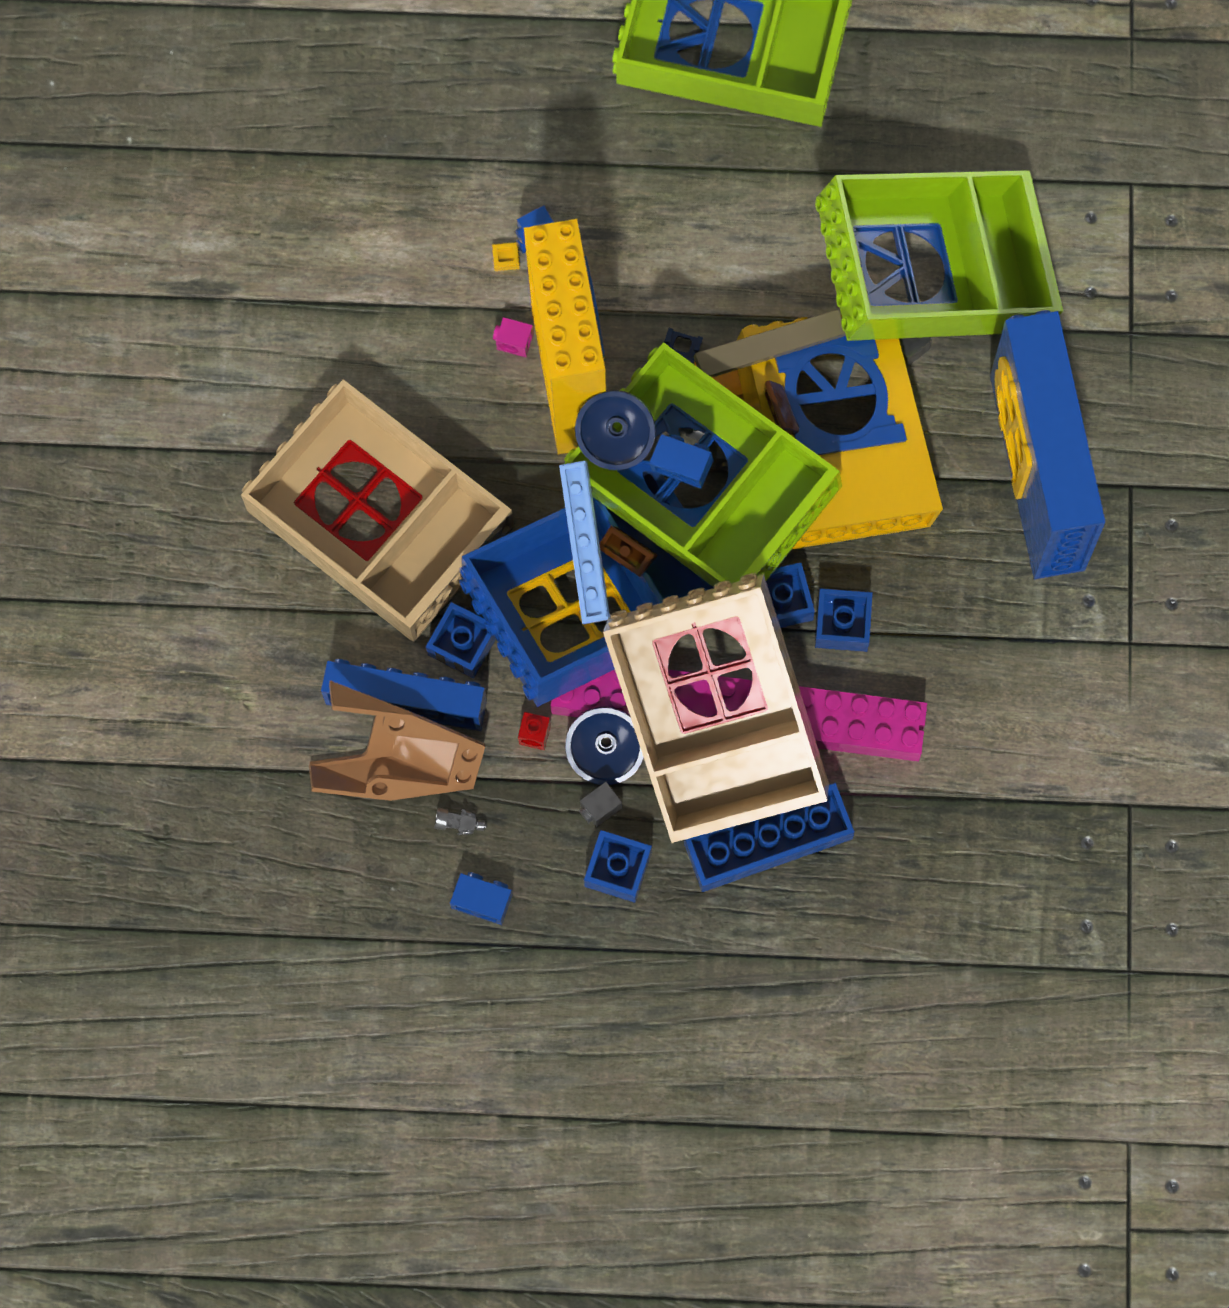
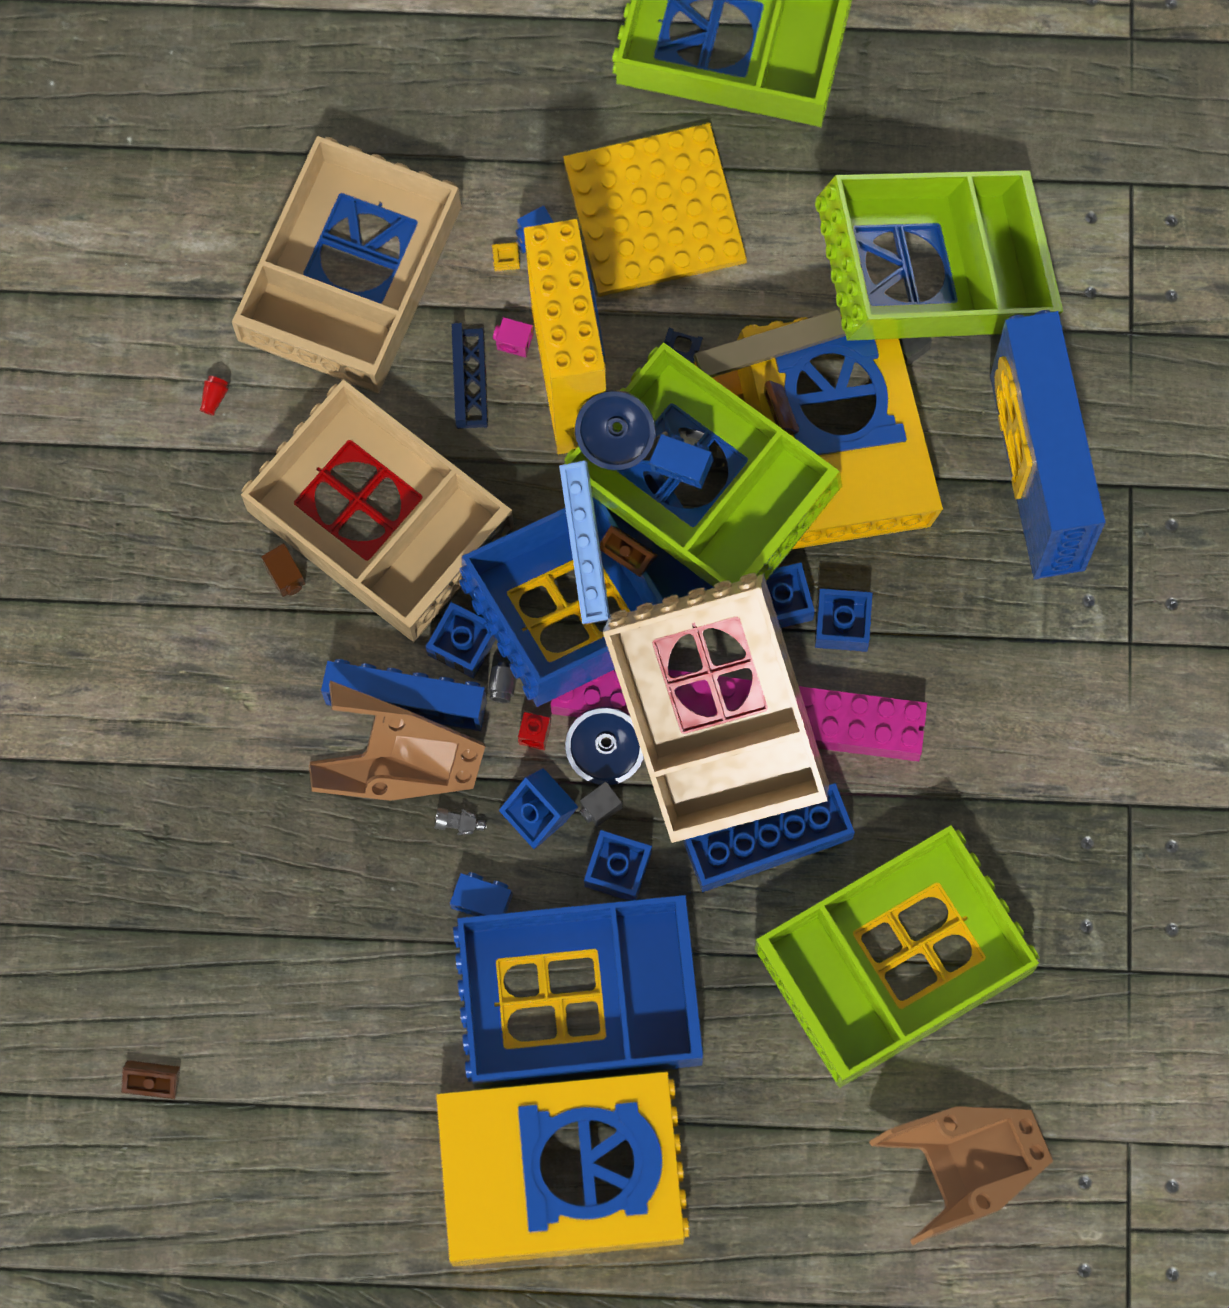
none -> reddish brown slope [121,1060,180,1099]
none -> red cone [200,376,229,416]
none -> tan panel [232,136,461,394]
none -> reddish brown slope [261,543,305,597]
none -> yellow panel [436,1072,689,1267]
none -> dark blue fence [451,323,488,429]
none -> blue panel [453,895,703,1089]
none -> flat silver brick [488,662,516,703]
none -> blue slope [499,768,578,849]
none -> yellow plate [563,123,747,297]
none -> lime panel [755,825,1039,1089]
none -> medium nougat windscreen [869,1106,1053,1245]

